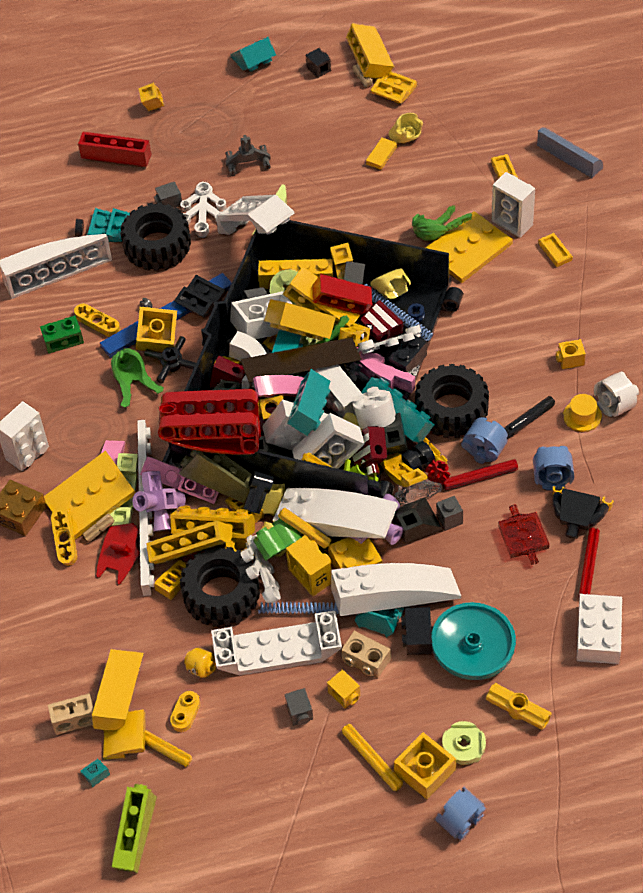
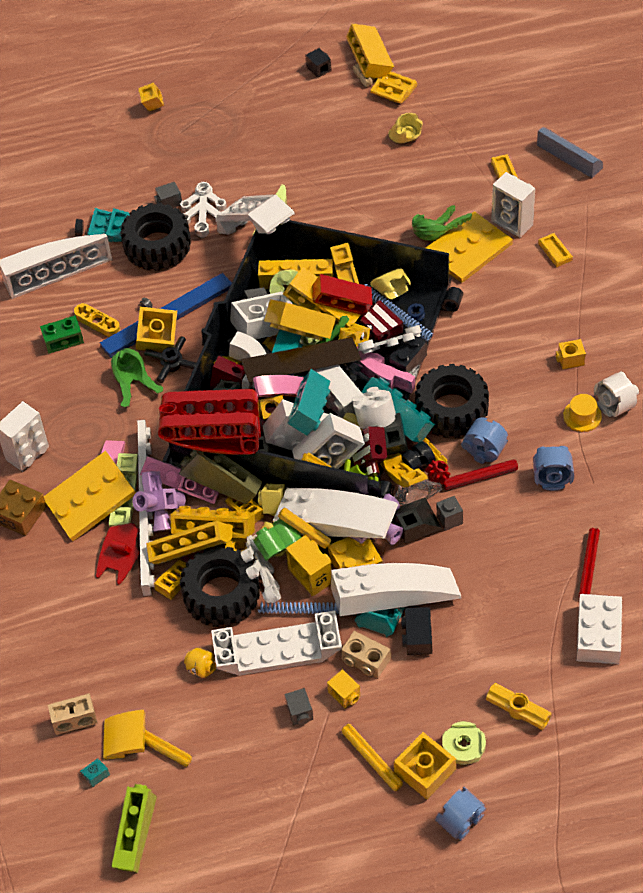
yellow beam [51,509,78,566] -> none
red brick [78,132,152,167] -> none
tan piece [83,514,114,542] -> none
yellow brick [92,649,143,730] -> none
yellow plate [170,691,200,732] -> none
black slope [174,275,227,318] -> none
dark grey axle [225,135,271,176] -> none
teal slope [230,37,276,71] -> none
black piece [243,471,274,514] -> none
dark grey brick [344,262,365,284] -> none
yellow tile [366,138,397,170] -> none
teal dish [432,602,516,680] -> none
clear red plate [498,504,550,565] -> none
black axle [504,396,556,439] -> none
black torso [551,486,614,539] -> none

